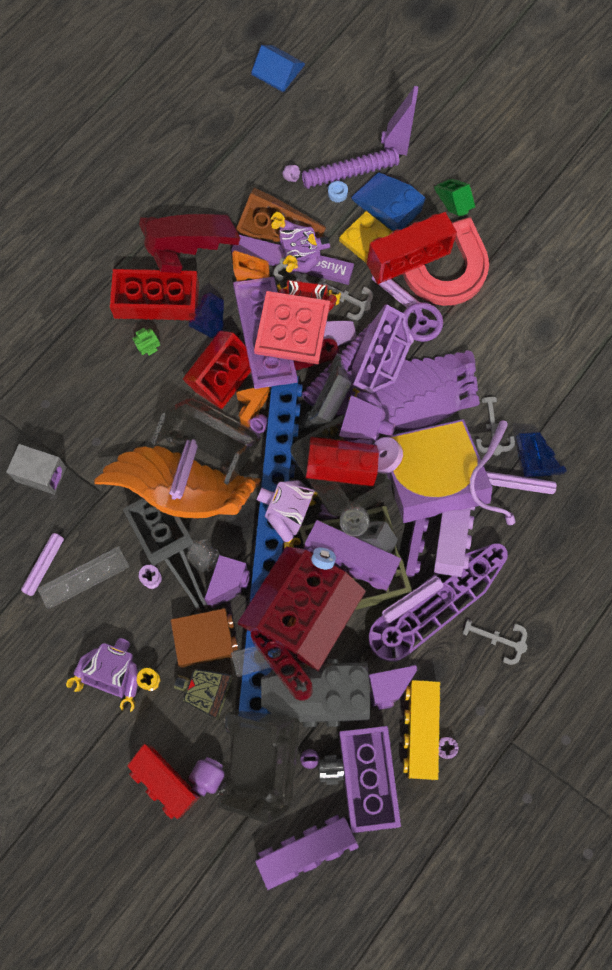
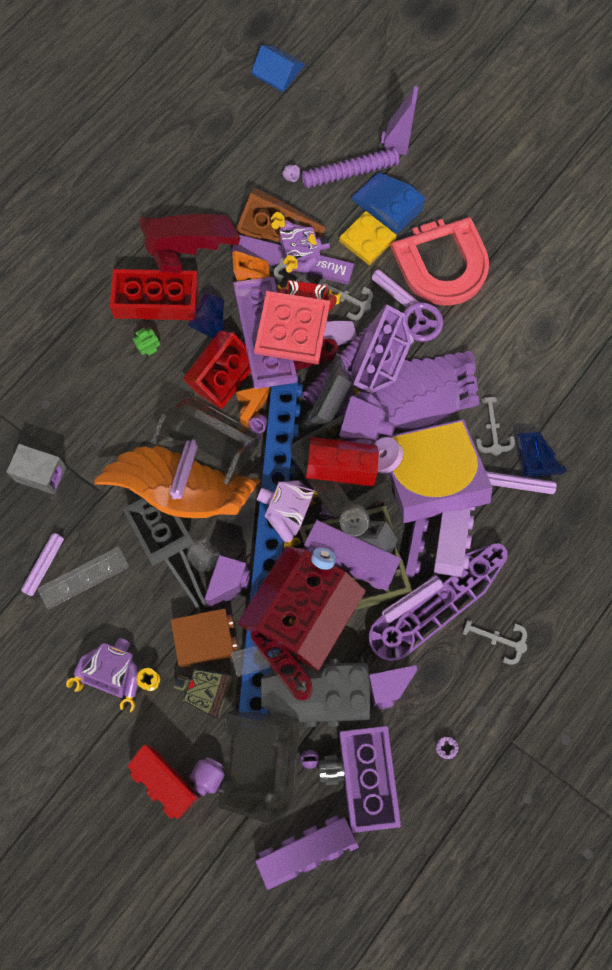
lavender bush [139,565,162,589] -> none
light blue tile [328,181,348,202] -> none
red brick [367,212,457,284] -> none
yellow brick [403,680,440,780] -> none
green slope [434,179,475,216] -> none
lavender piece [470,420,515,525] -> none

